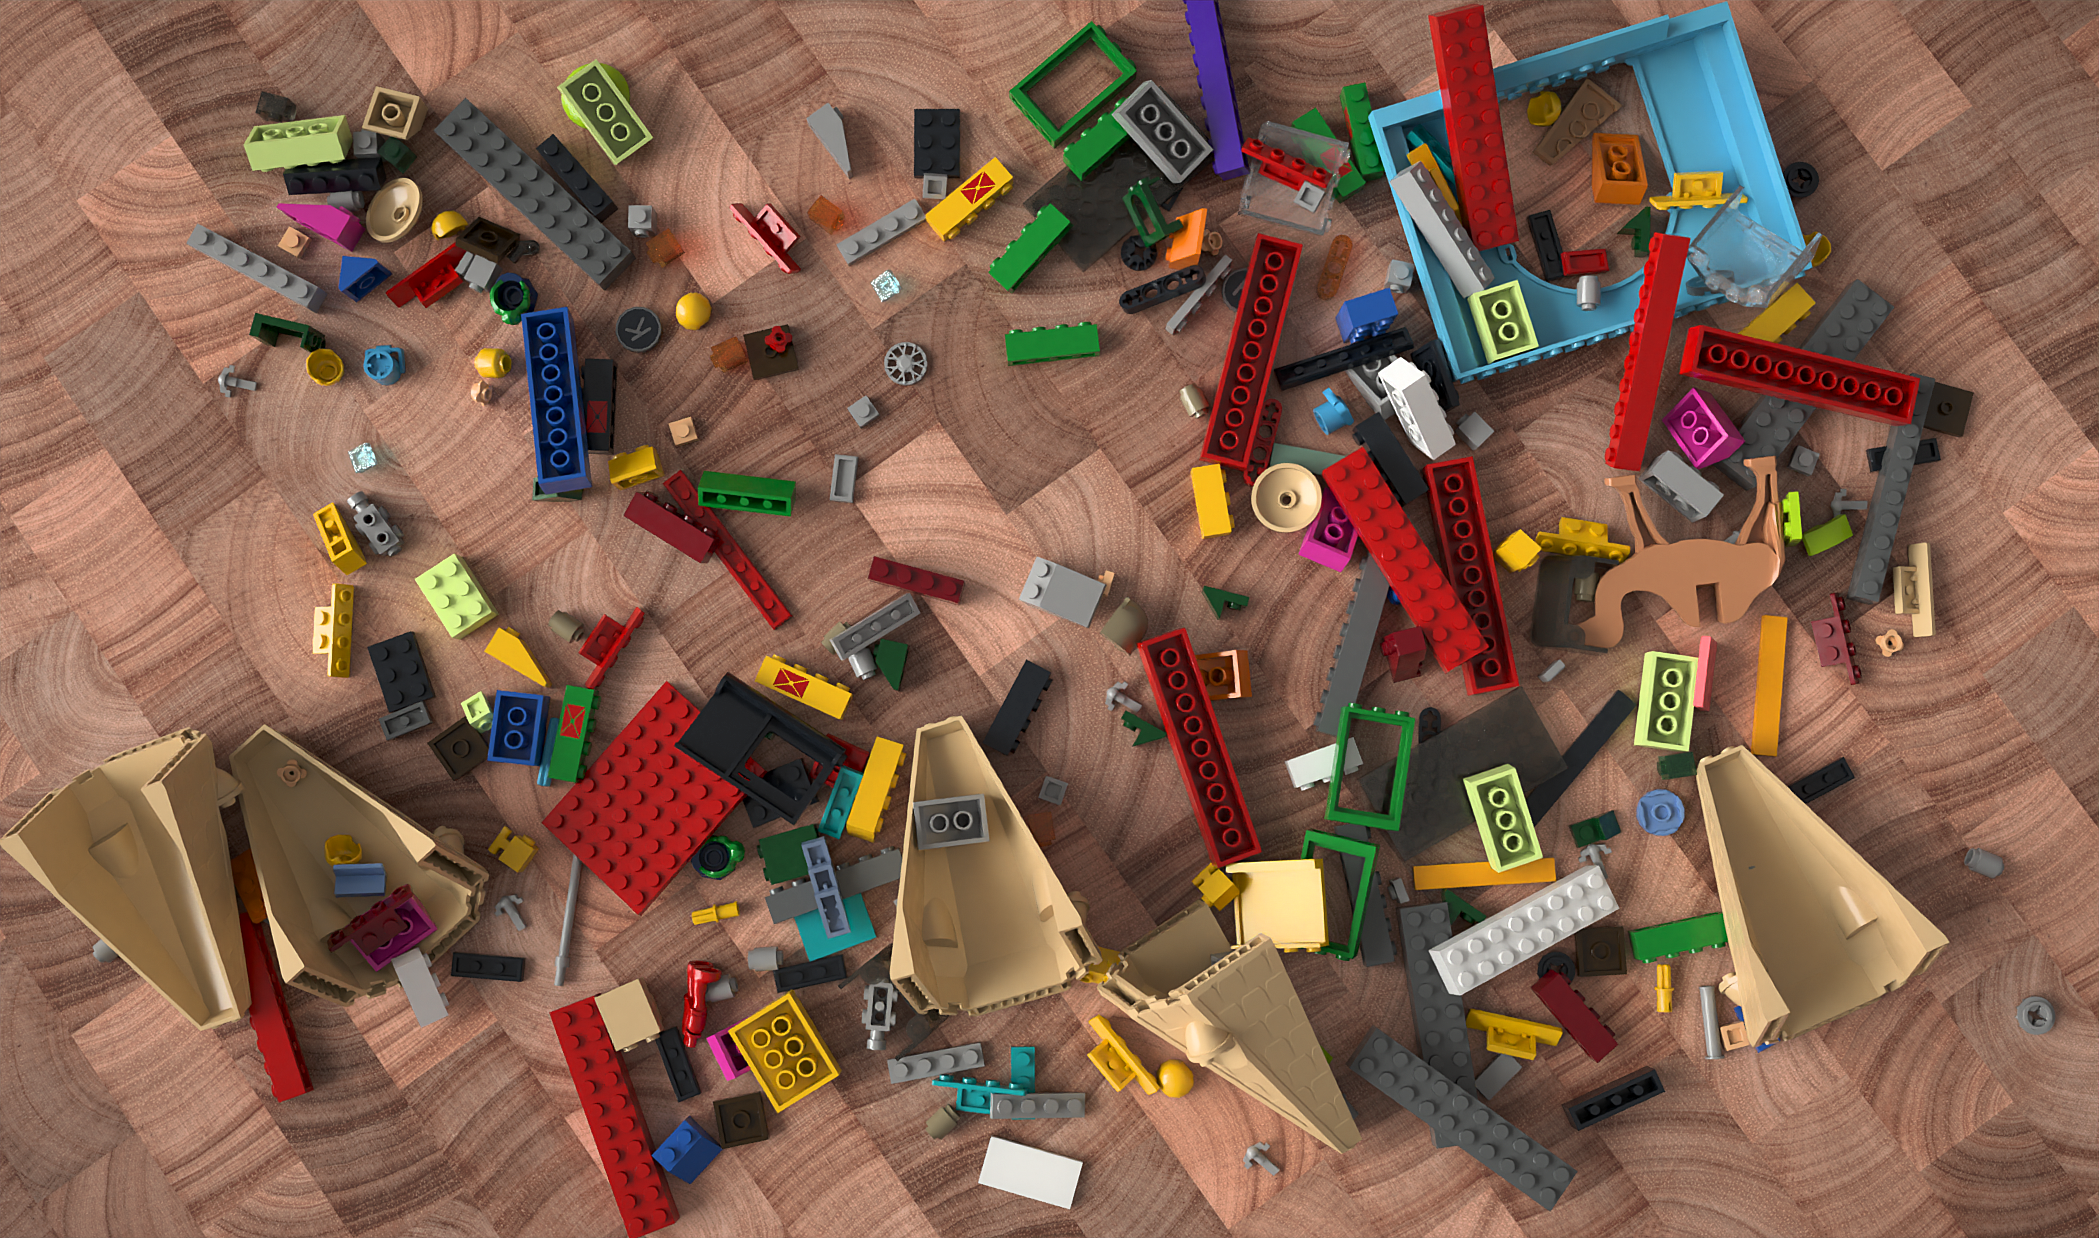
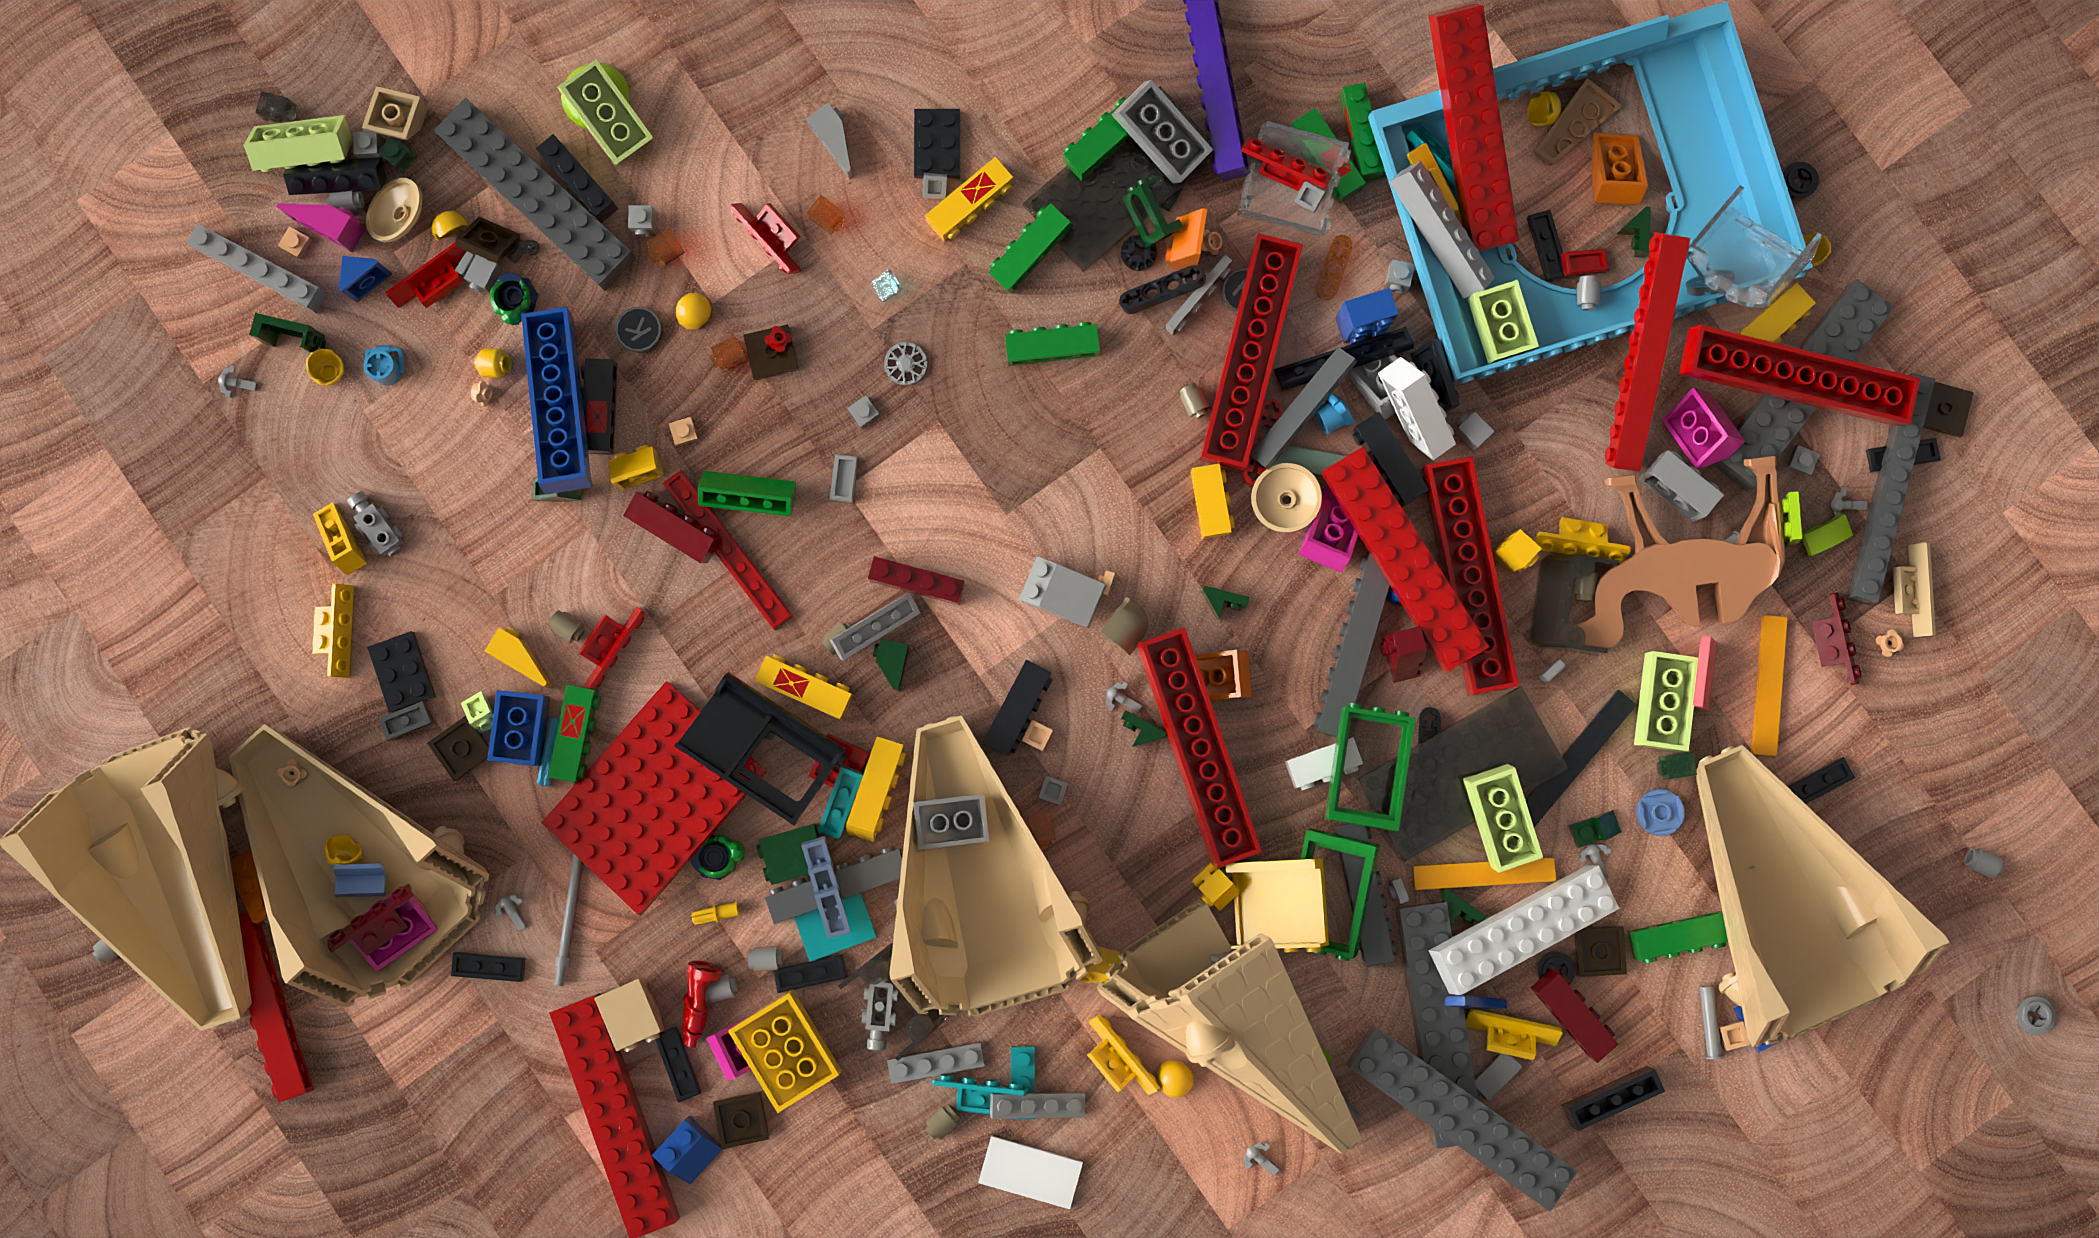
clear light blue tile [348,443,378,473] -> none
white brick [391,947,449,1028] -> none
yellowish green brick [415,554,499,640] -> none
yellow brick [488,826,540,873] -> none
black plate [742,758,819,828] -> none
light grey plate [836,199,926,266] -> none
light grey brick [848,647,878,680] -> none
green door [1009,21,1137,148] -> none
yellow bracket [1649,171,1748,210] -> none
yellow axle [1654,964,1674,1013] -> none
none -> light nougat plate [1022,720,1053,751]
none -> dark grey tile [1250,347,1357,470]
none -> blue tile [1445,996,1507,1009]

